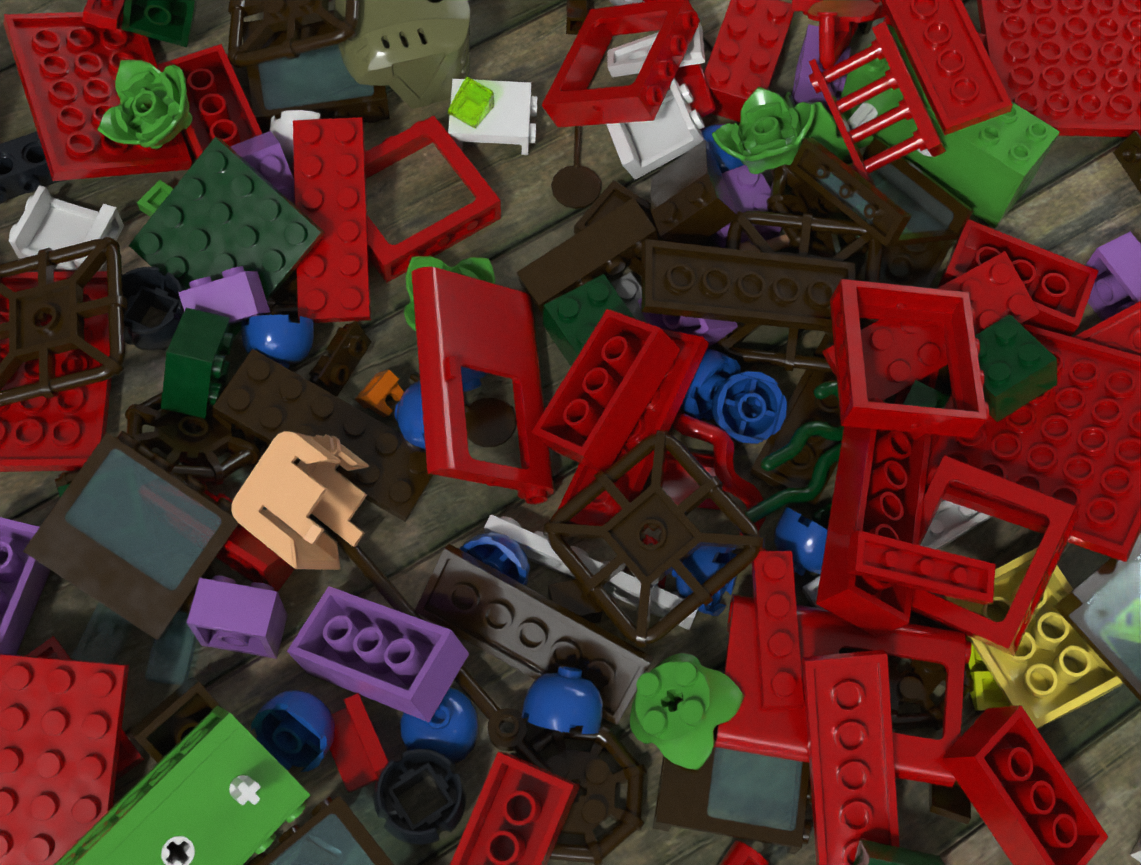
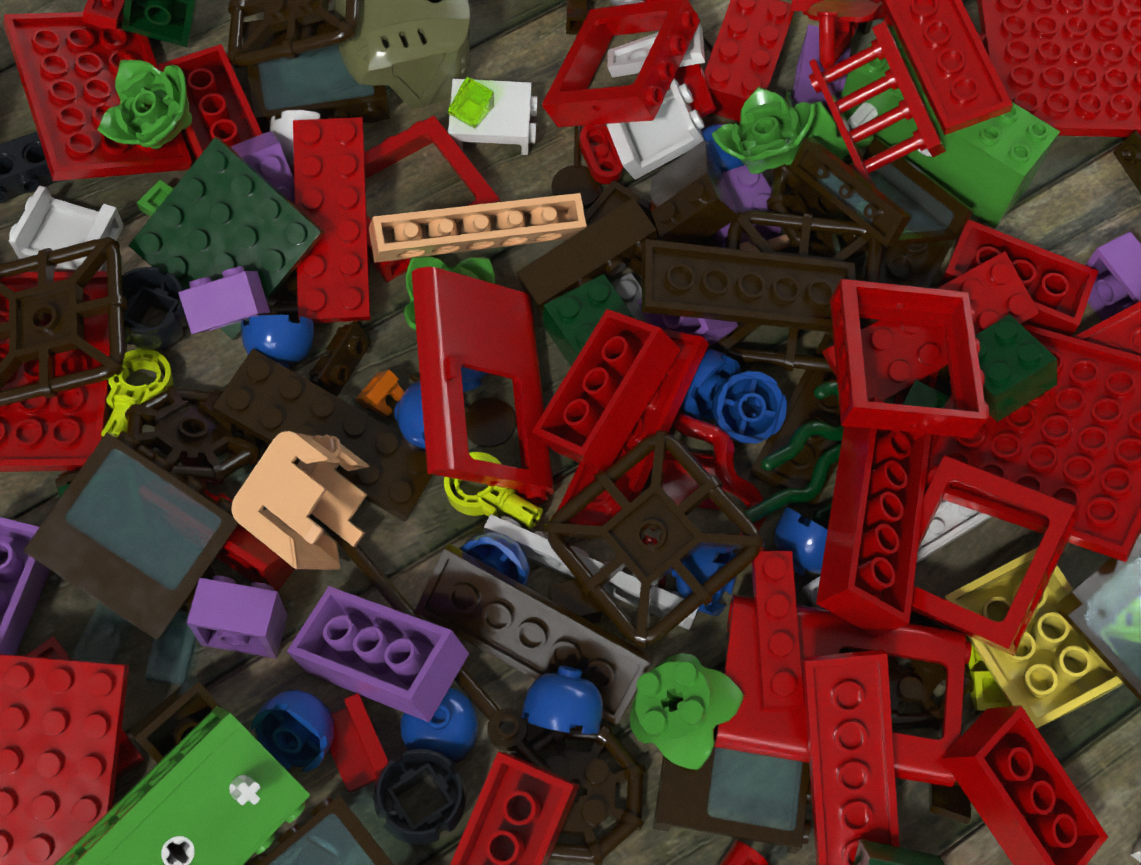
dark green brick [161,307,234,419] -> none
red plate [847,530,996,605] -> none
none -> neon yellow pin [101,349,174,437]
none -> light nougat brick [369,193,587,263]
none -> neon yellow pin [444,452,543,529]
none -> red plate [579,124,624,184]

